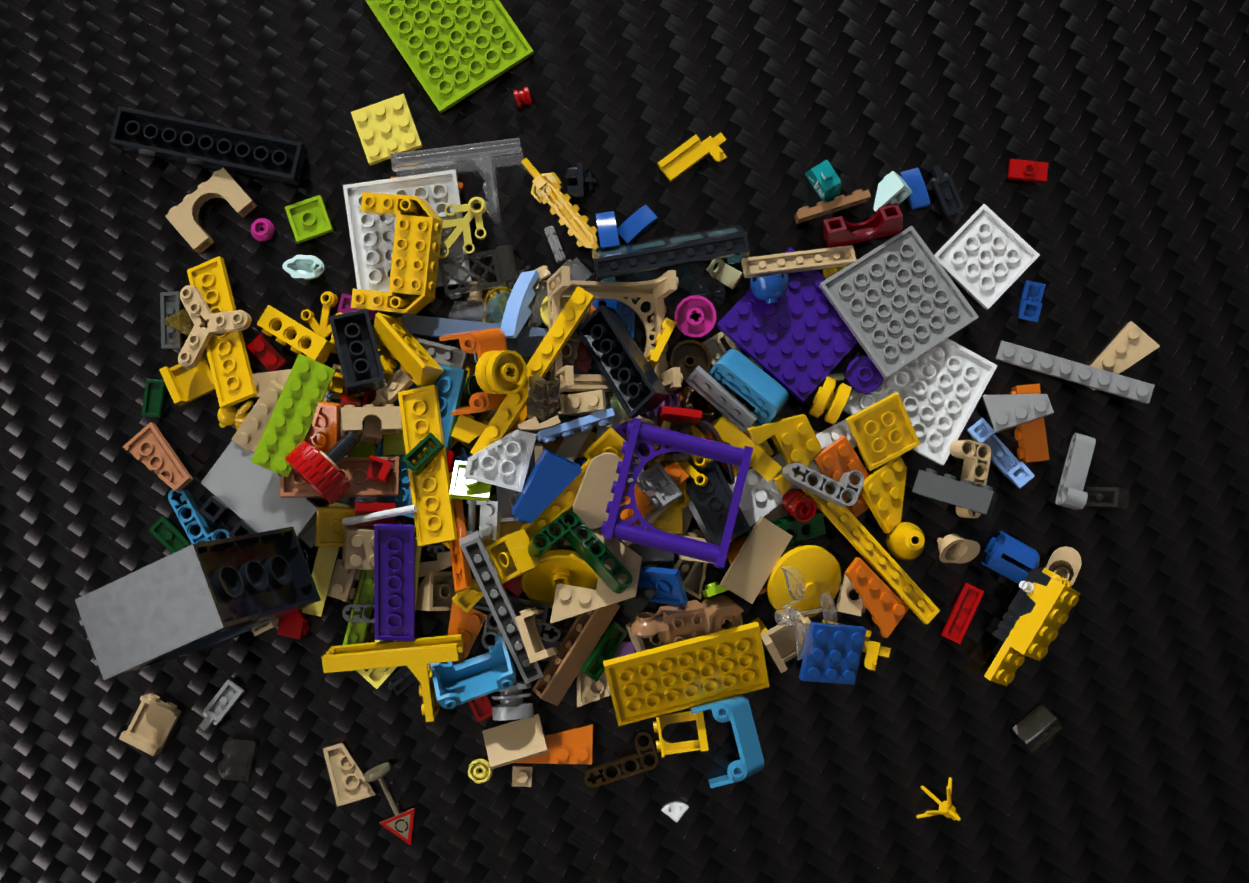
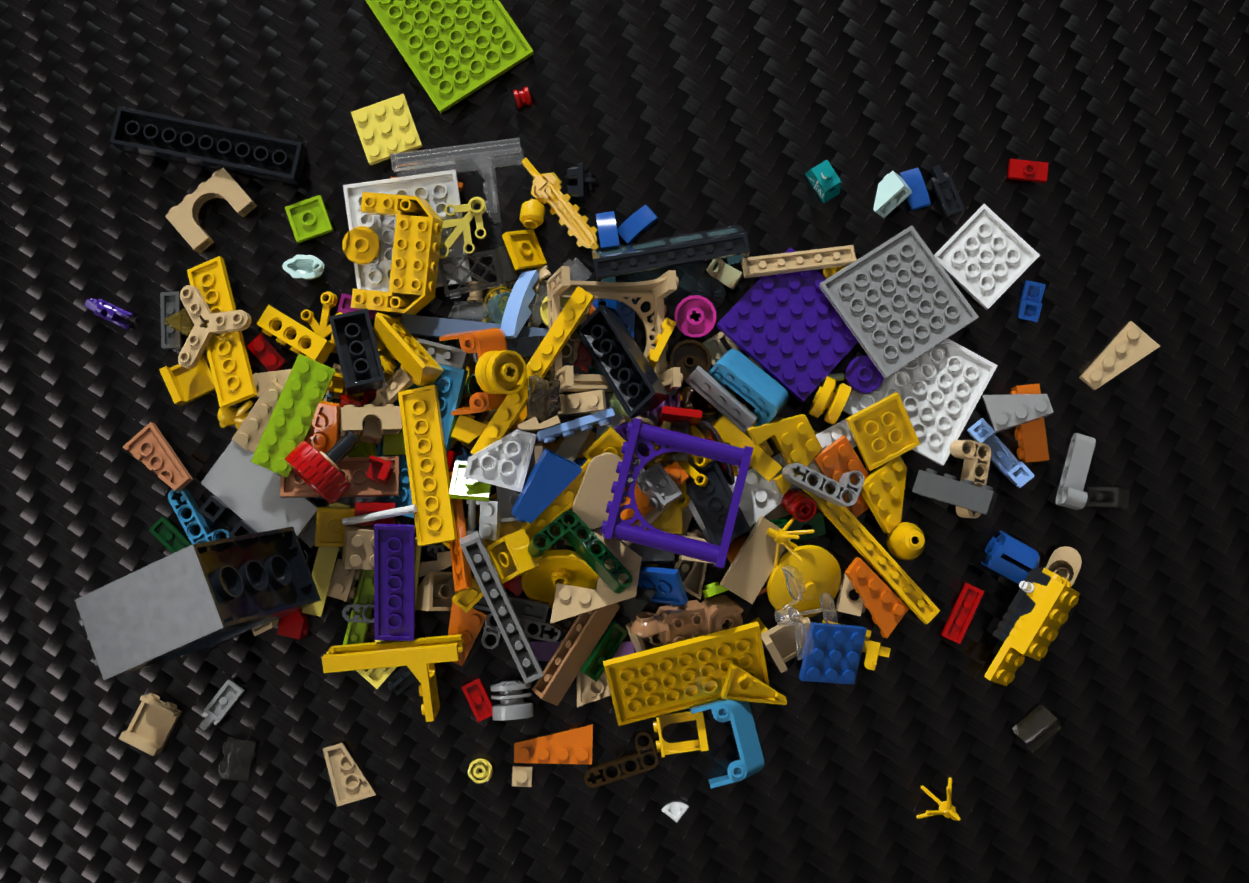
dark green tile [141,379,167,418] -> none
dark pink plate [251,218,275,241] -> none
dark tan piece [364,762,415,845] -> none
dark green slope [401,433,444,476] -> none
dark azure windscreen [430,635,516,709] -> none
tan tile [483,714,548,769] -> none
tan panel [515,607,559,663] -> none
light grey axle [544,226,566,263] -> none
yellow piece [658,132,727,182] -> none
blue cylinder [750,273,789,304] -> none
medium nougat plate [794,189,871,224] -> none
dark red arch [823,203,903,248] -> none
tan piece [937,533,980,564] -> none
light grey plate [995,341,1155,404] -> none
none -> dark purple hinge [85,298,133,329]
none -> yellow tile [342,226,381,265]
none -> yellow plate [502,229,547,270]
none -> yellow head [519,199,545,229]
none -> yellow wing [720,663,787,705]
none -> yellow plant [766,517,815,567]

